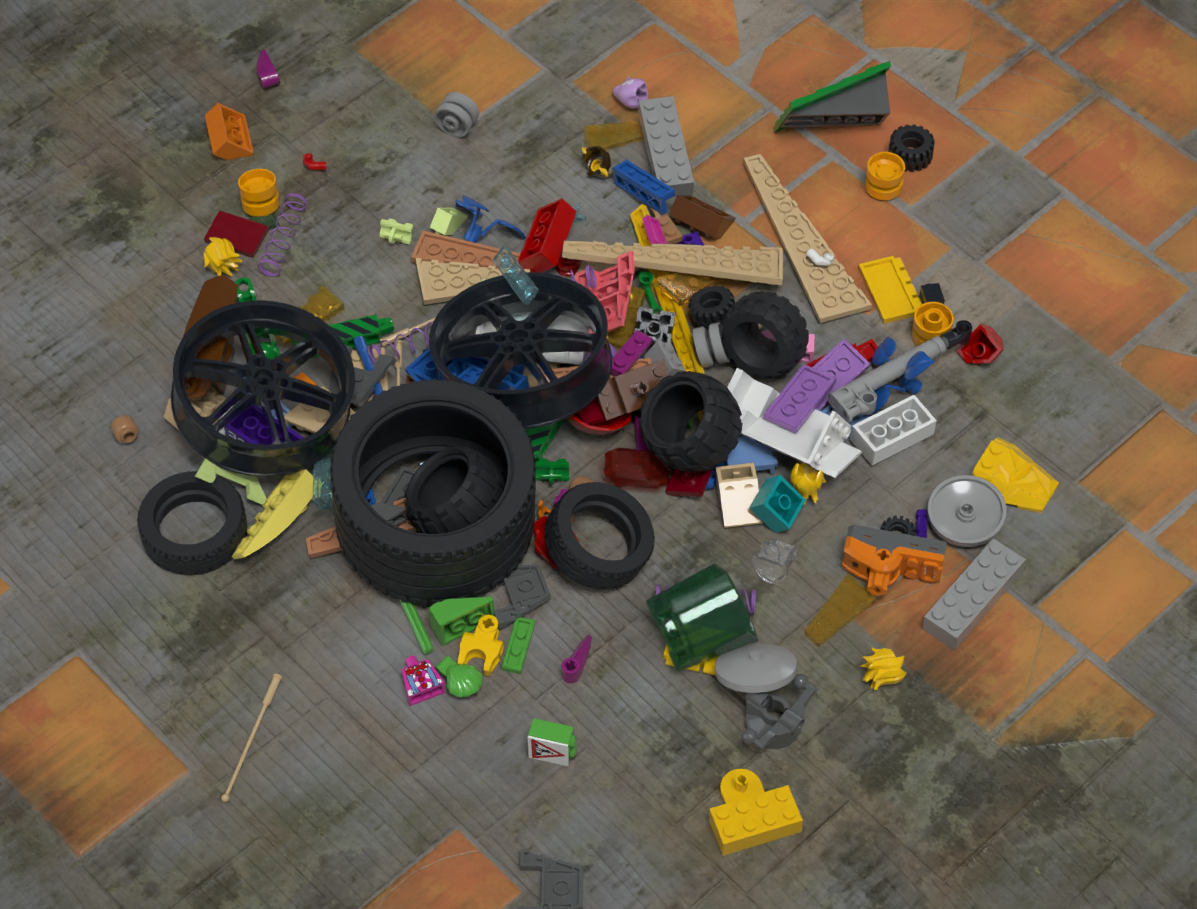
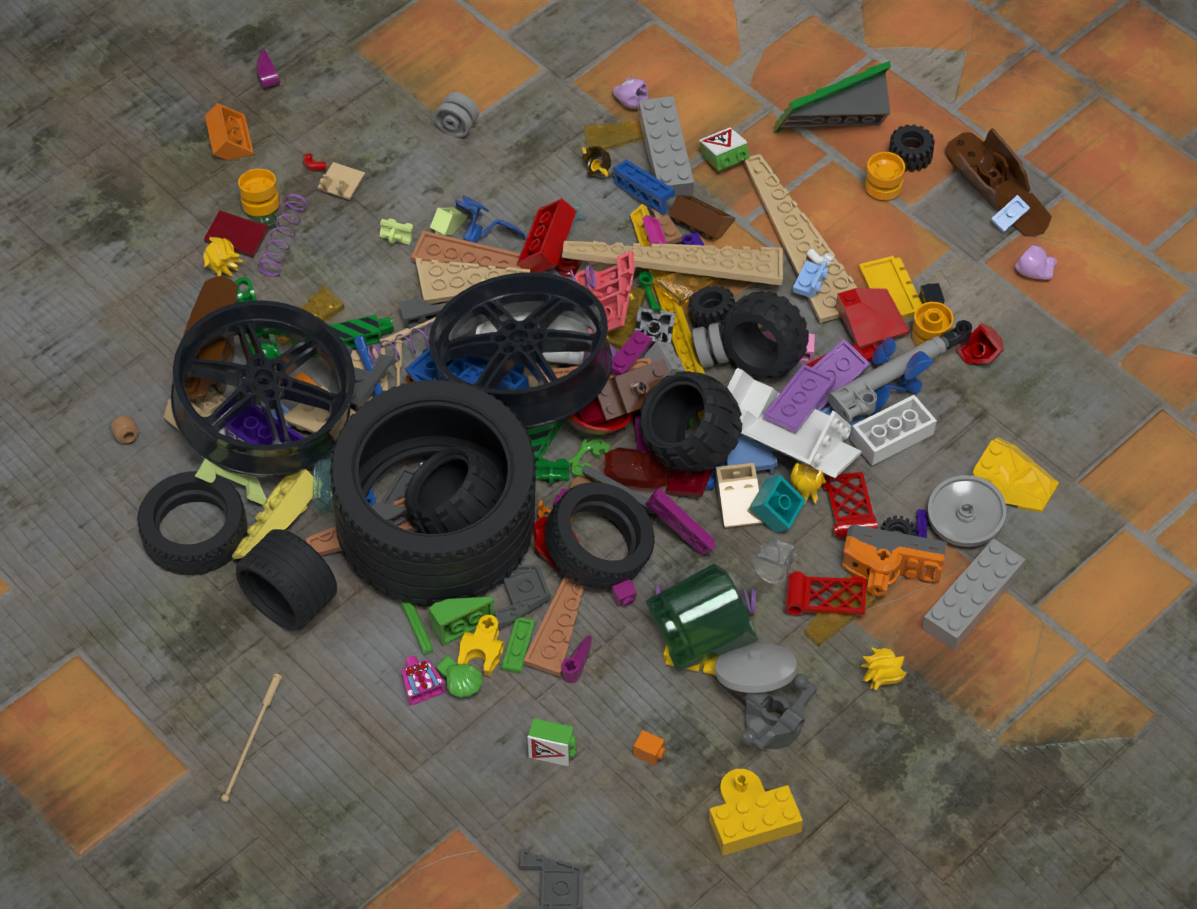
clear light blue plate [492,246,539,305] -> none
none -> black tyre [236,529,337,630]
none -> tan plate [317,162,365,200]
none -> dark grey slope [399,298,440,329]
none -> nougat wing [523,575,585,677]
none -> bright green helmet [567,438,610,478]
none -> dark grey tile [581,465,656,516]
none -> magenta plate [611,579,637,607]
none -> orange brick [633,730,666,766]
none -> magenta fence [645,488,716,556]
none -> piece [699,128,749,171]
none -> red piece [785,571,867,616]
none -> light blue bracket [793,260,829,298]
none -> red piece [822,472,878,539]
none -> red slope [836,288,910,349]
none -> reddish brown piece [946,128,1052,236]
none -> light blue plate [991,195,1030,233]
none -> lavender piece [1015,245,1058,280]

